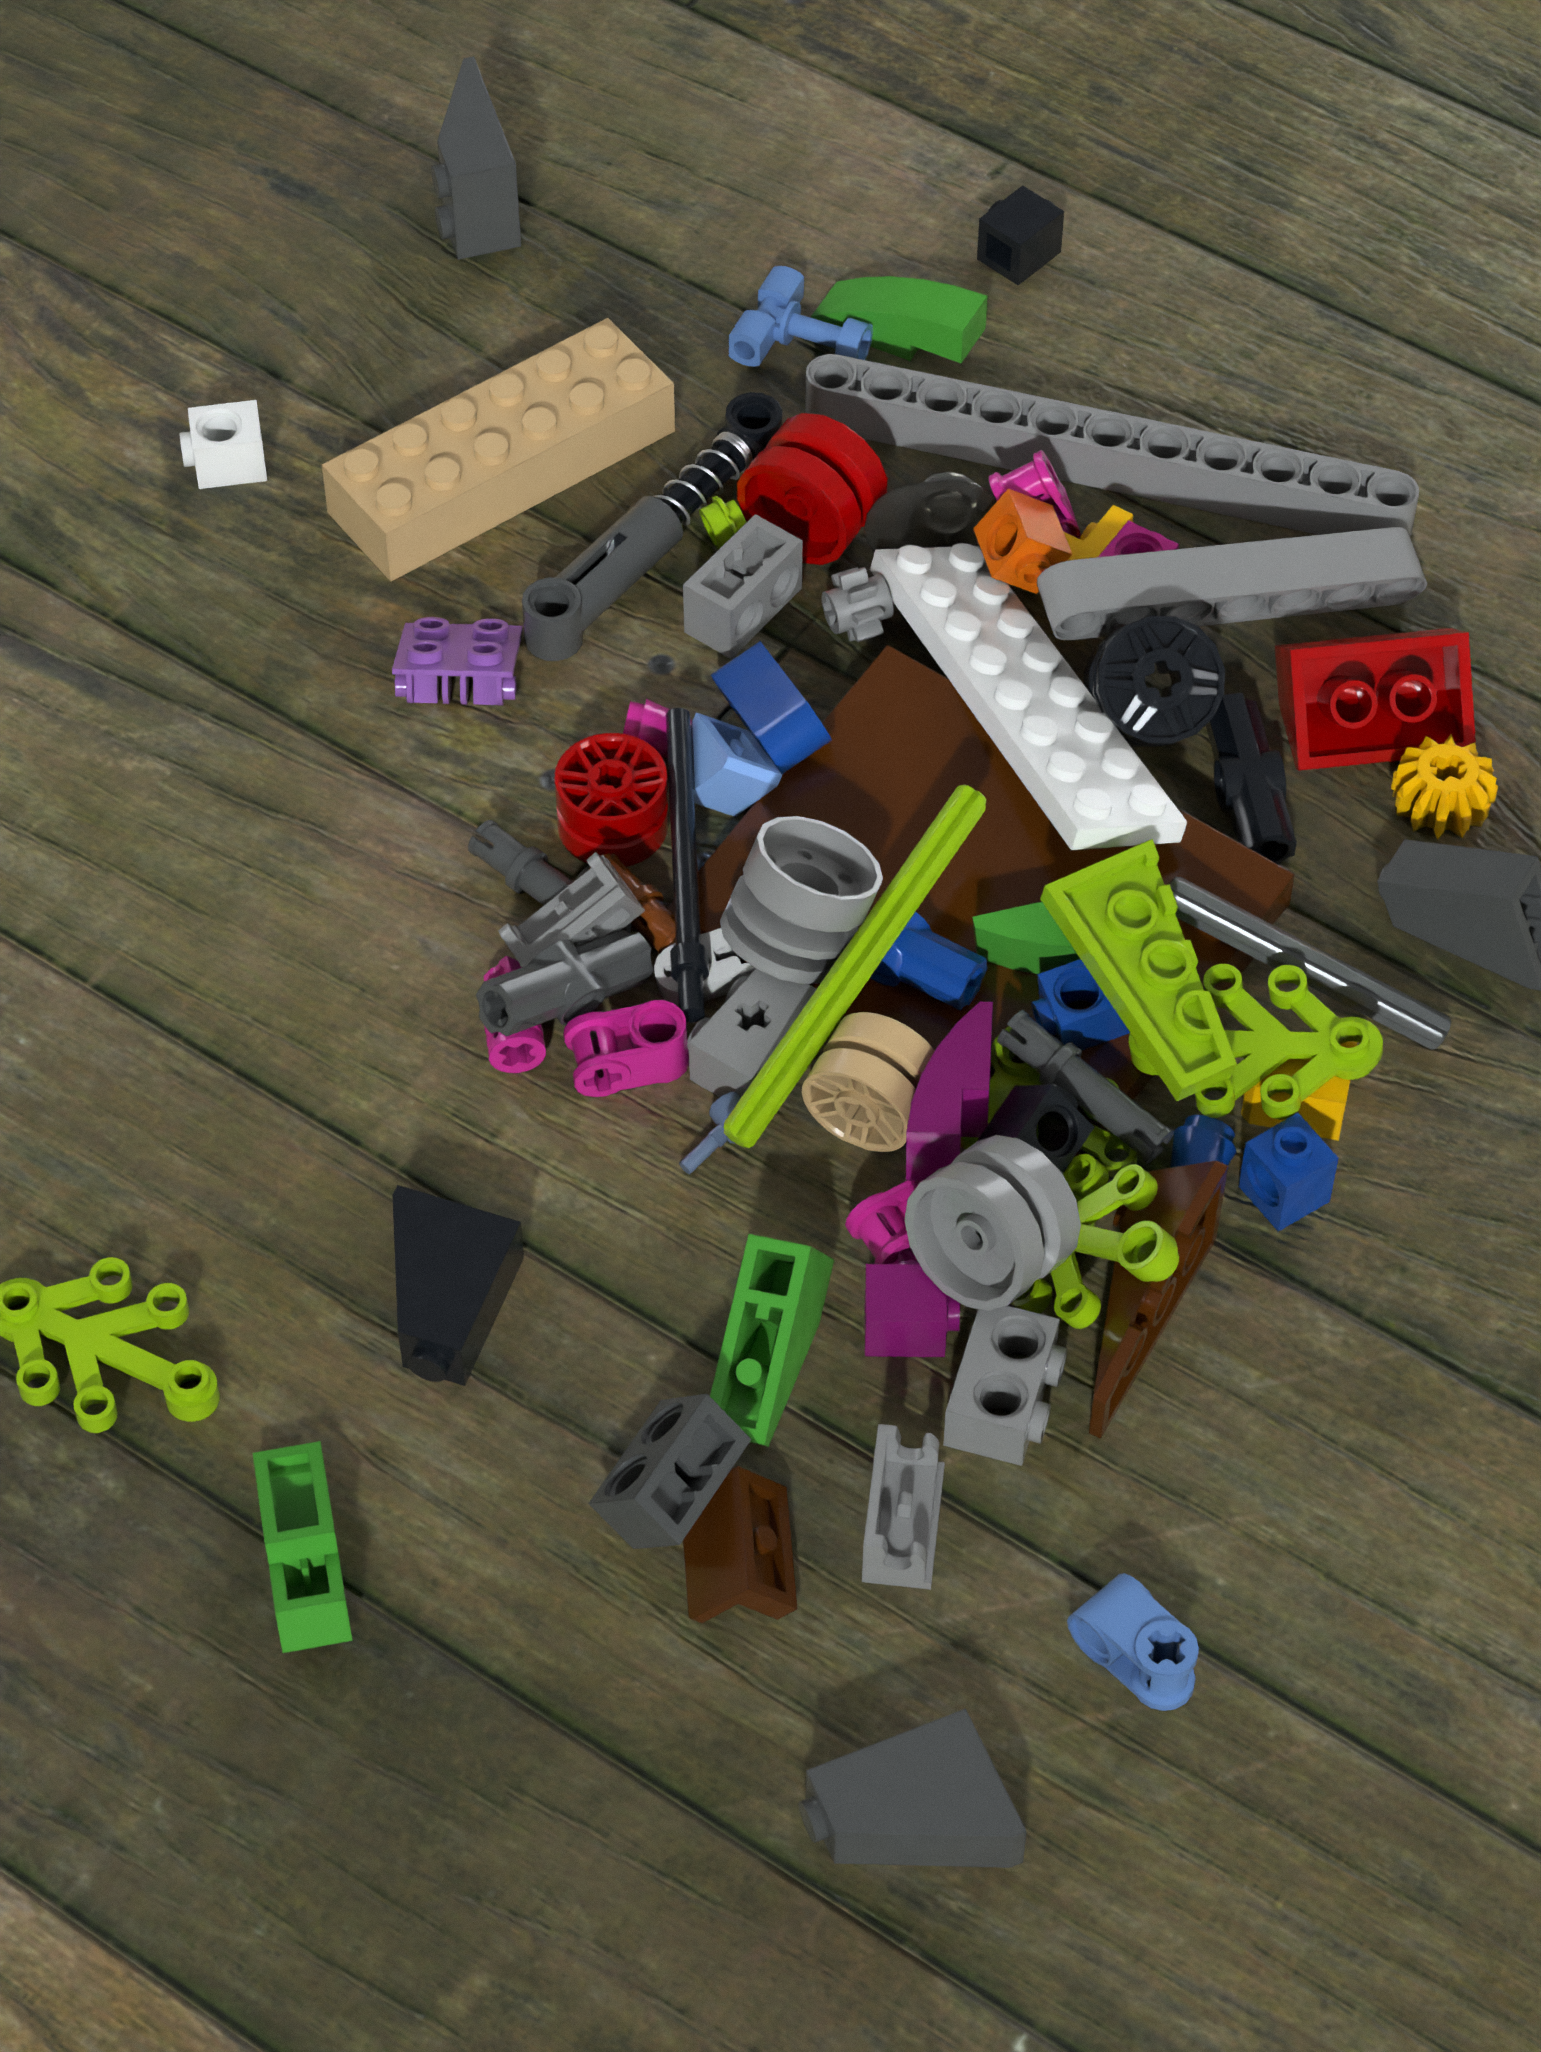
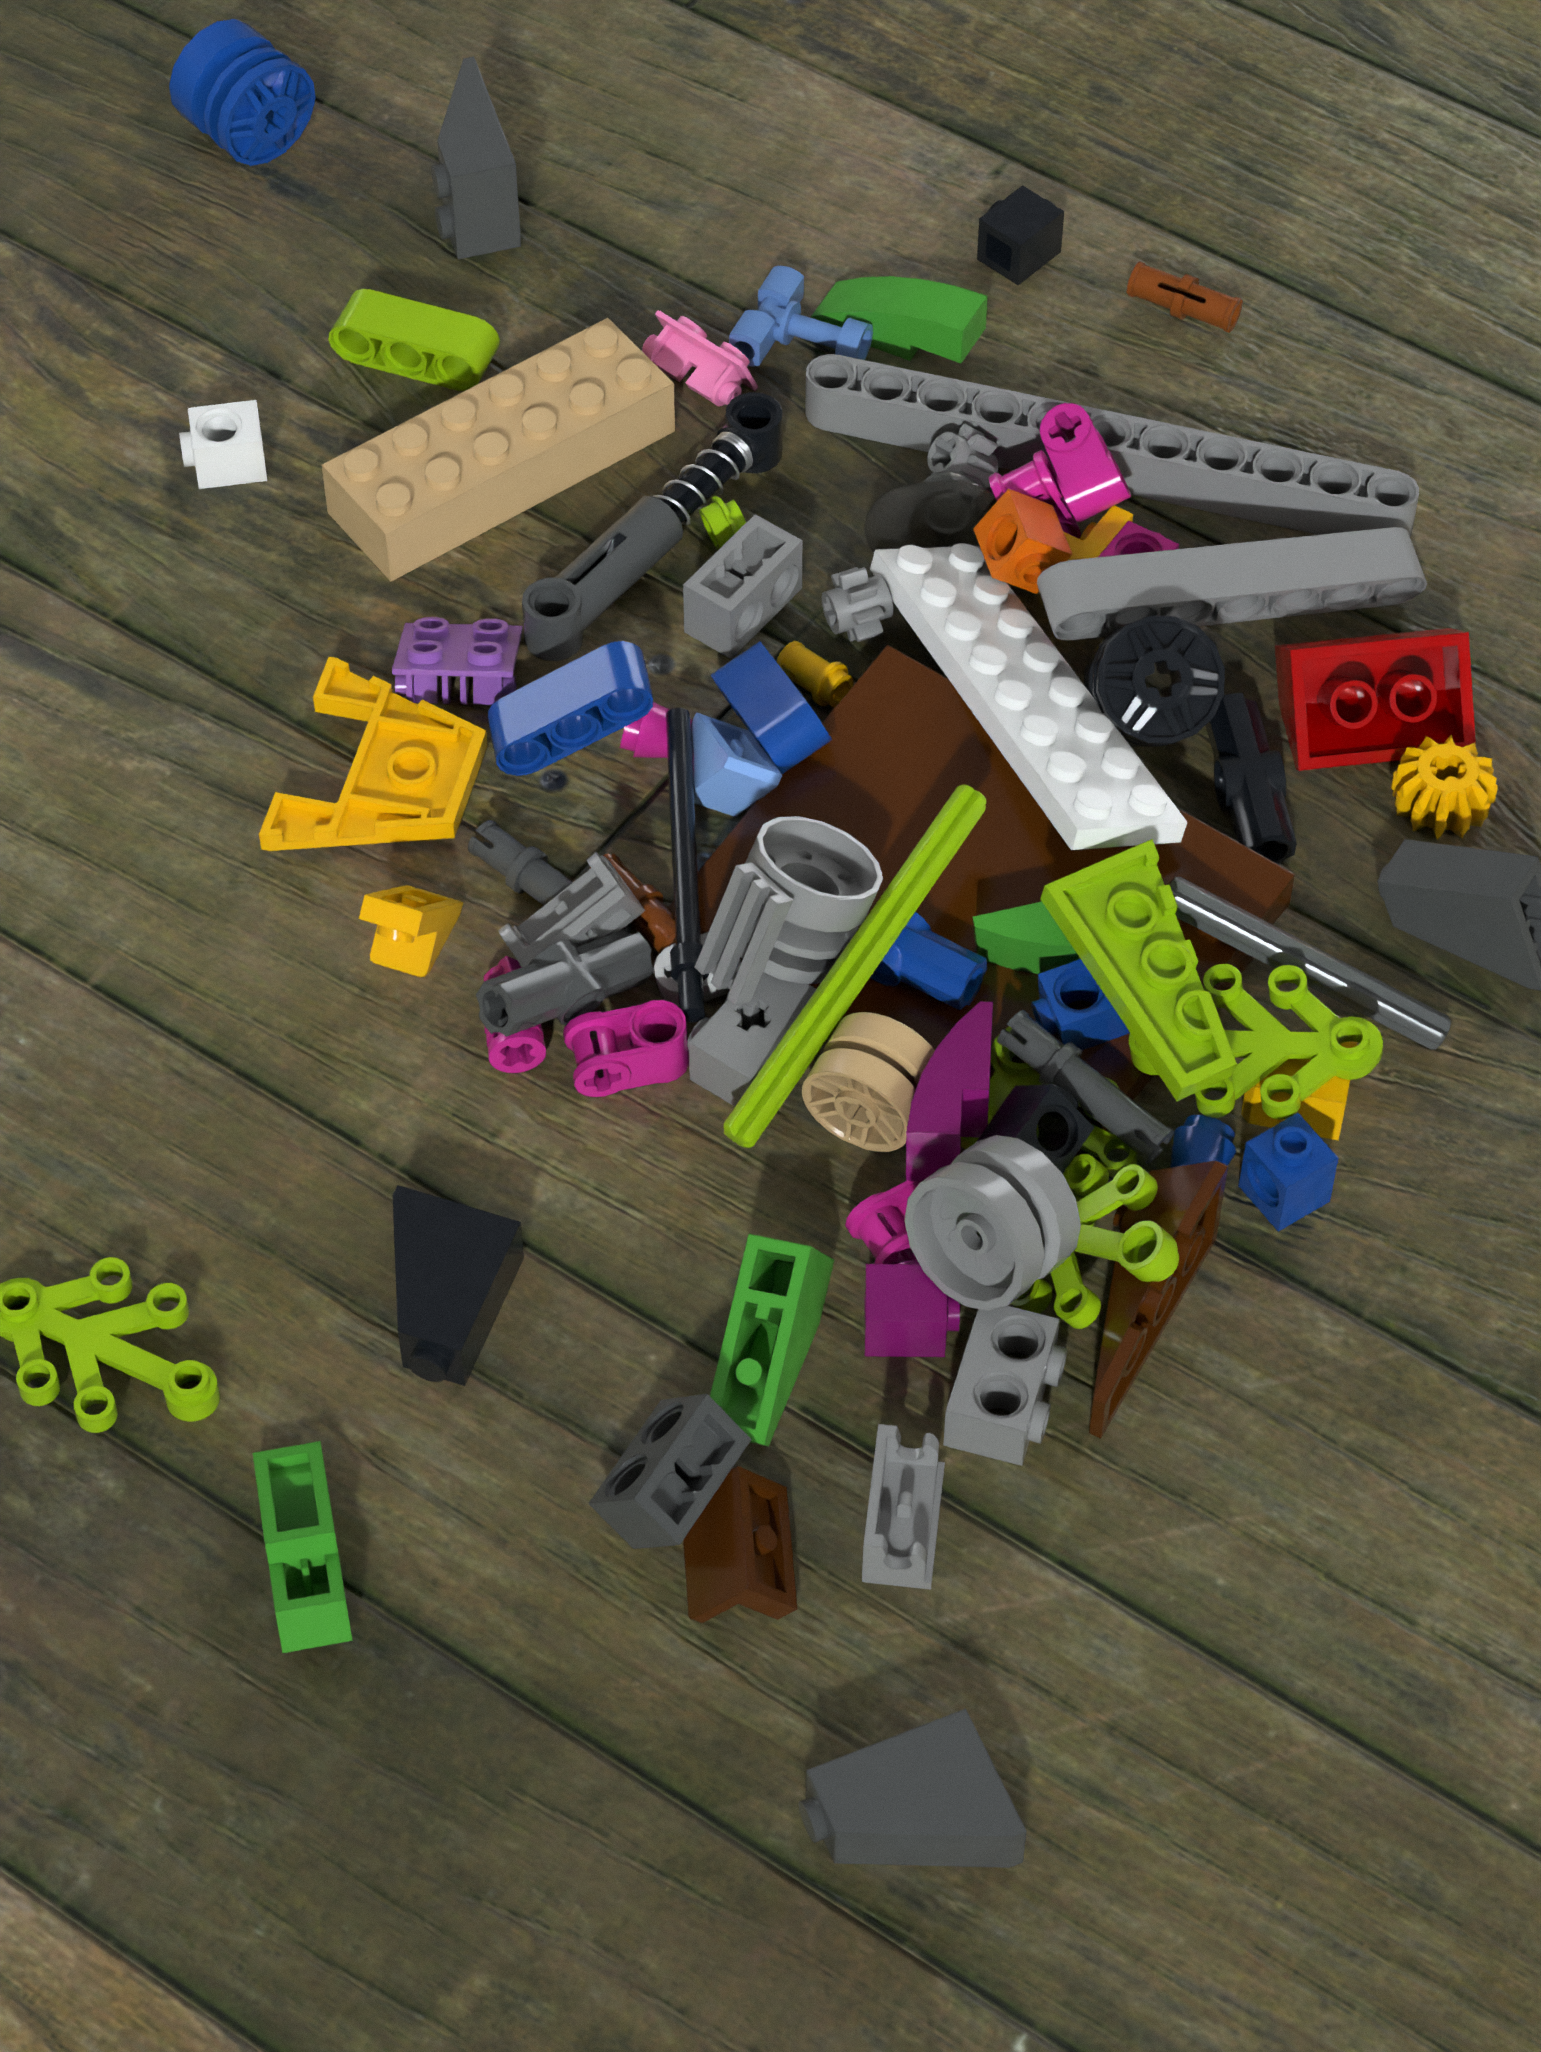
red wheel [554,733,669,867] -> none
sand blue hand [679,1092,741,1174] -> none
red wheel [737,413,888,565] -> none
medium blue piece [1067,1573,1199,1711] -> none
none -> blue wheel [169,19,316,166]
none -> yellow wing [259,657,488,851]
none -> lime beam [328,289,500,391]
none -> yellow slope [359,885,463,977]
none -> blue beam [488,641,653,776]
none -> bright pink hinge [642,310,758,407]
none -> light grey tile [695,862,793,1006]
none -> yellow pin [776,641,853,707]
none -> light grey gear [927,424,998,501]
none -> dark pink piece [1040,403,1131,523]
none -> dark orange pin [1126,261,1243,333]

